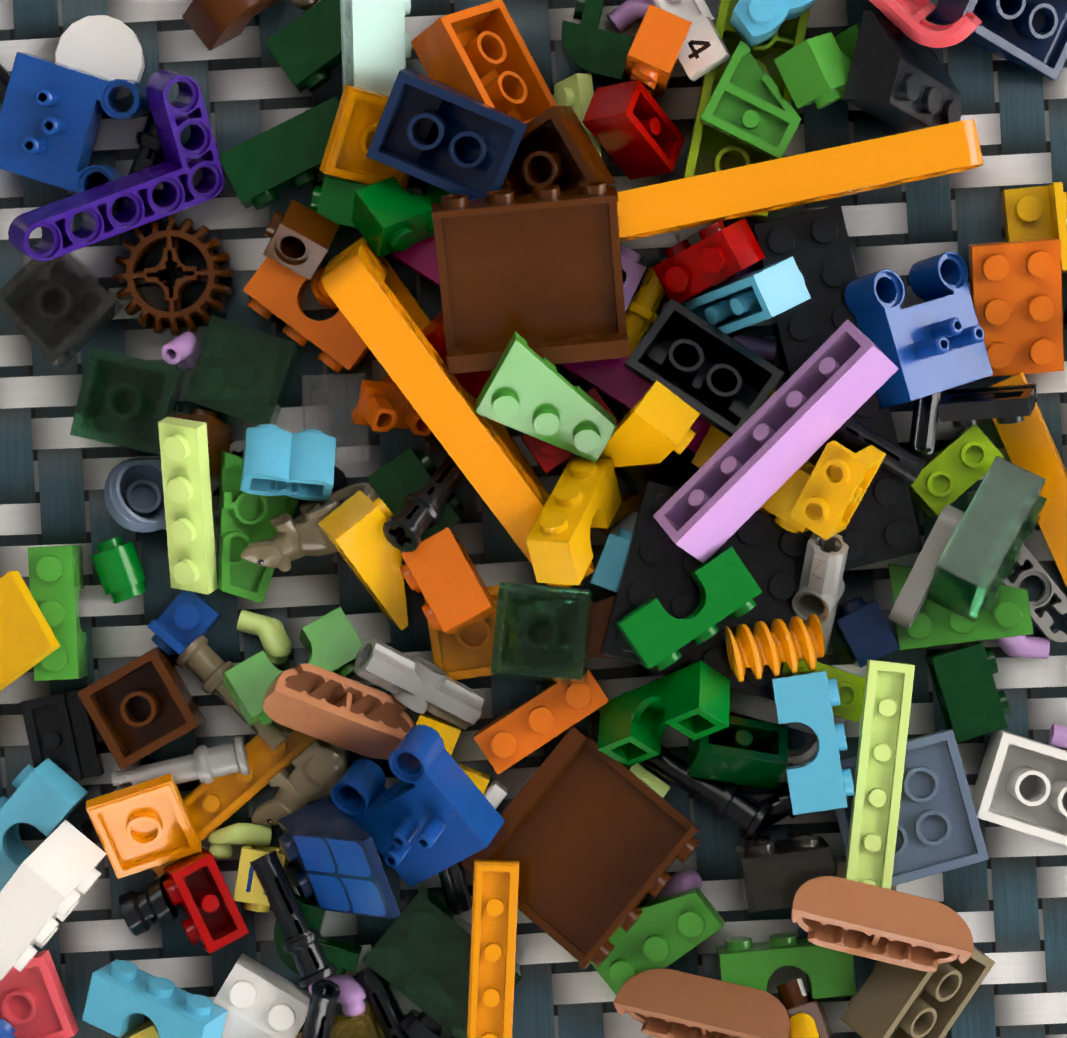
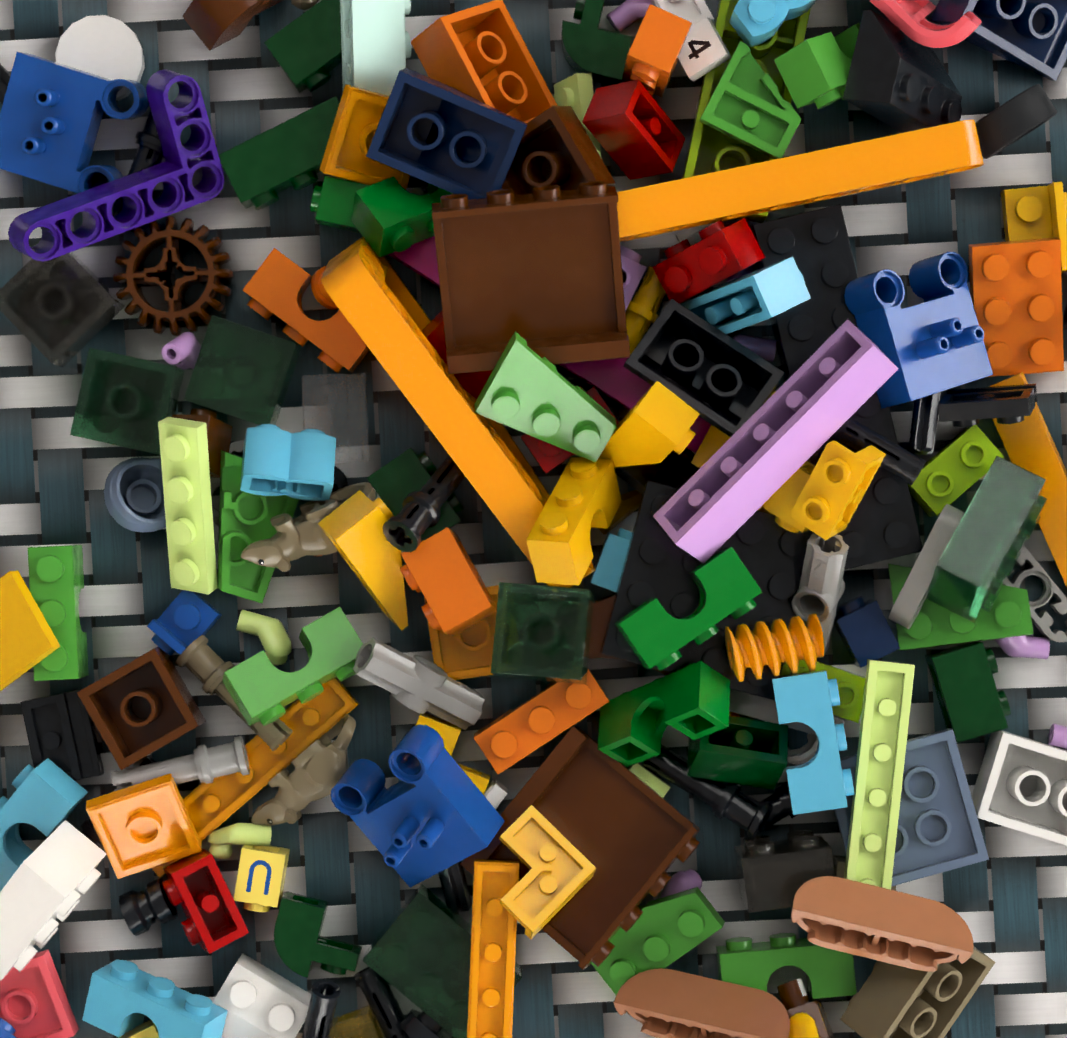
green brick [91,535,147,604] -> none
black pin [250,850,337,988] -> none
reddish brown brick [263,199,340,280] -> none
nougat brick [263,664,416,760] -> none
slope [278,797,401,919] -> none
lavender arm [308,974,366,1017] -> none
orange hips [350,376,431,436] -> none
none -> yellow panel [499,805,596,940]
none -> black tyre [975,84,1057,159]

